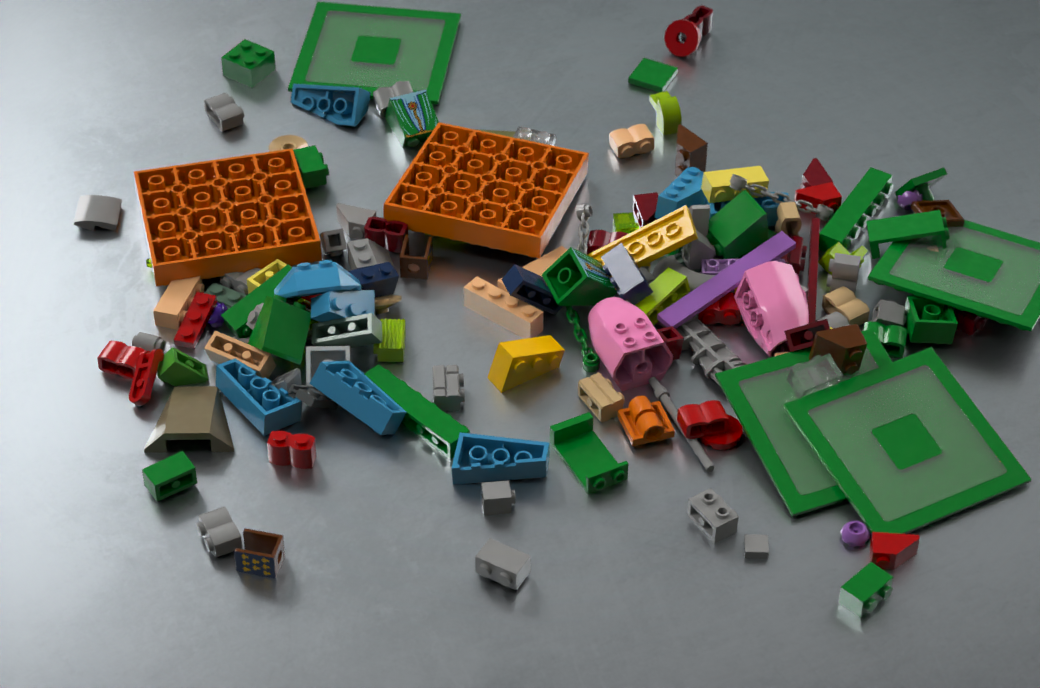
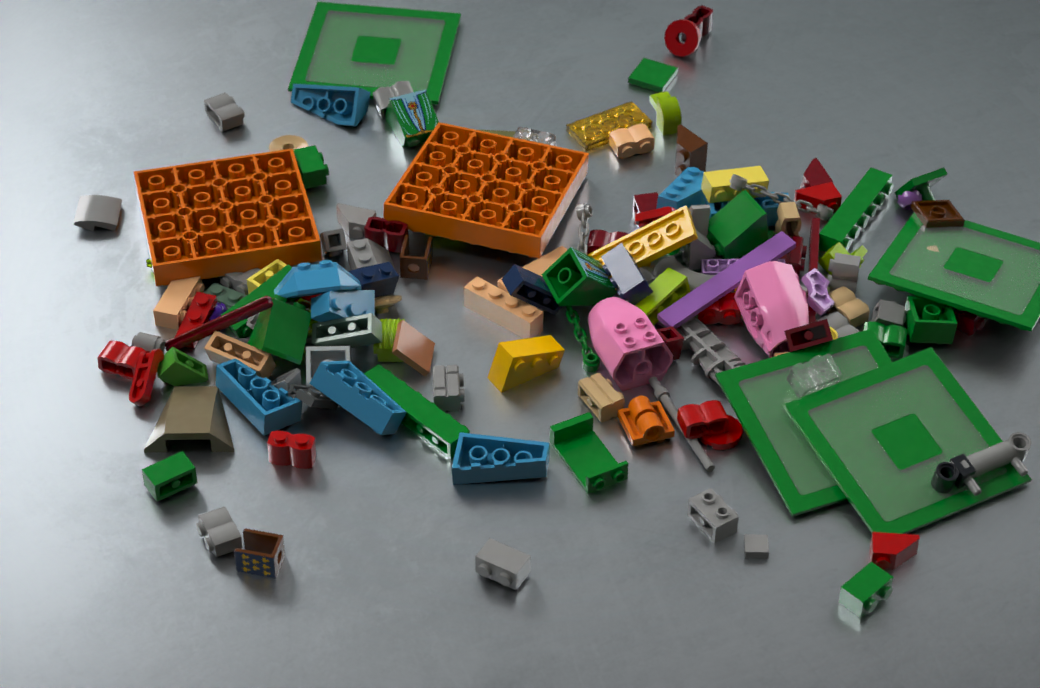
green brick [221,39,276,88] -> none
light grey brick [481,481,516,515] -> none
clear neon green brick [612,212,639,234] -> none
reddish brown slope [809,324,867,375] -> none
medium lavender plate [840,521,870,547] -> none
green panel [866,210,950,259] -> none
none -> dark red axle [165,296,273,352]
none -> nougat tile [392,320,435,376]
none -> clear yellow plate [566,101,652,151]
none -> red plate [634,206,677,228]
none -> lavender tile [801,268,835,316]
none -> light grey piece [931,432,1031,496]

